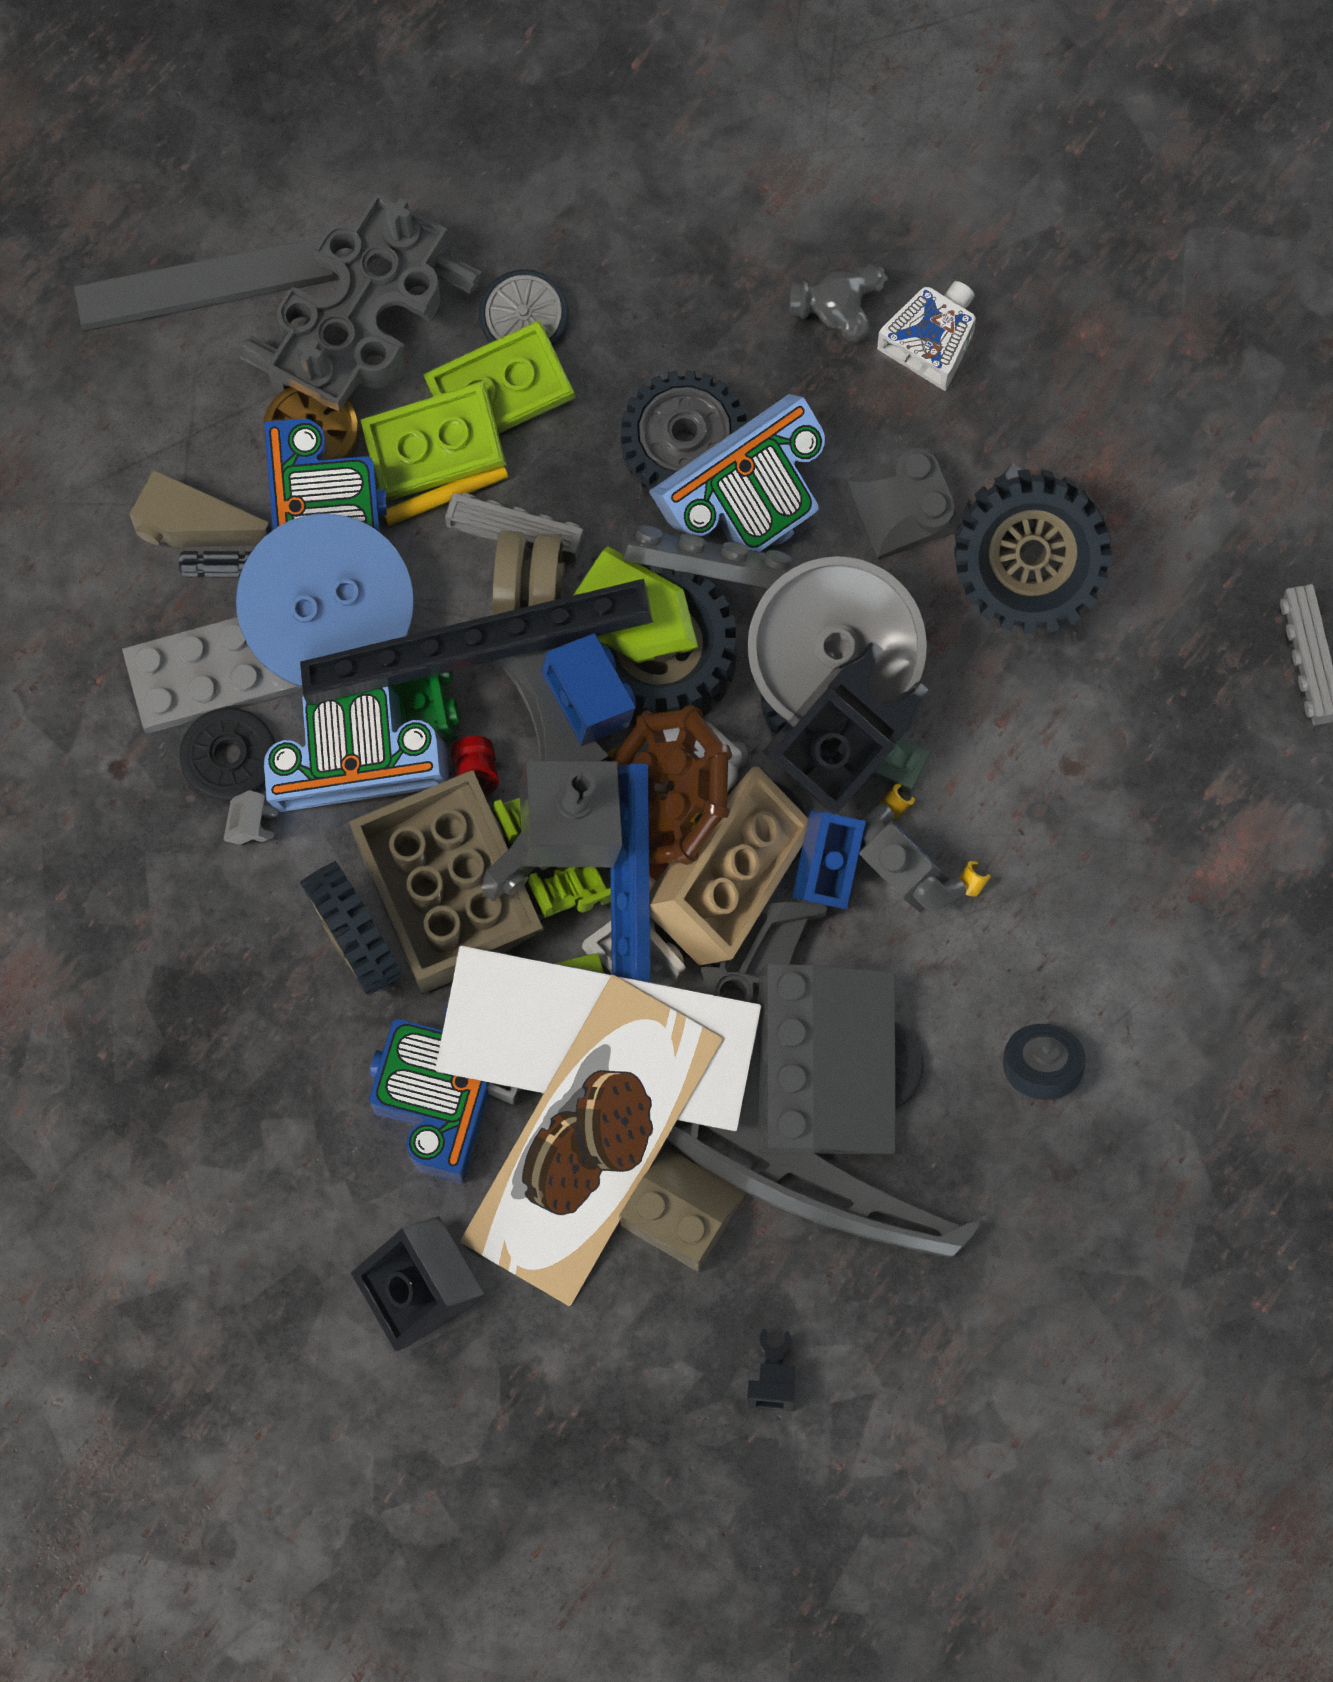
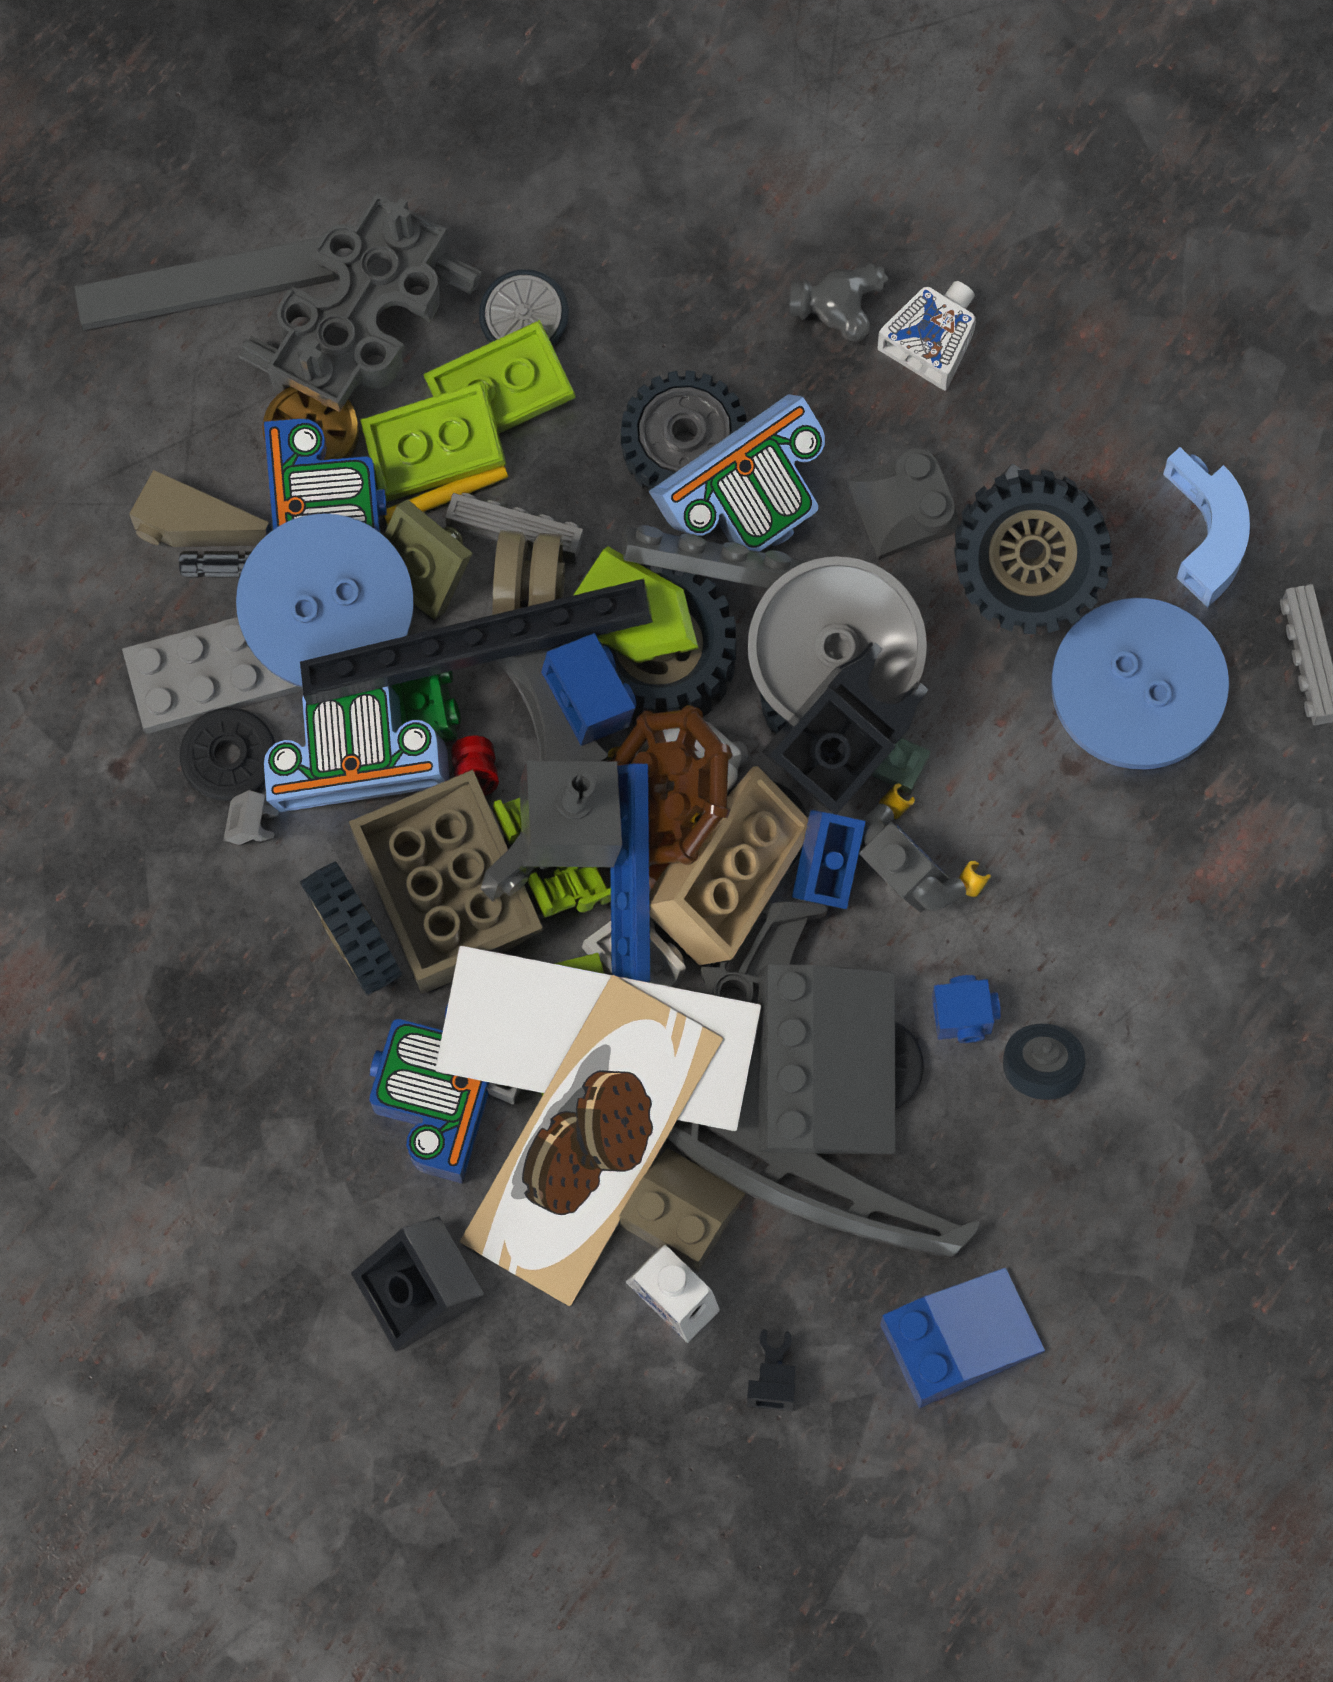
none -> olive tile [384,499,473,620]
none -> white torso [626,1245,720,1343]
none -> blue slope [880,1267,1045,1408]
none -> blue brick [932,975,1001,1043]
none -> medium blue plate [1051,598,1229,770]
none -> light blue arch [1163,447,1250,607]

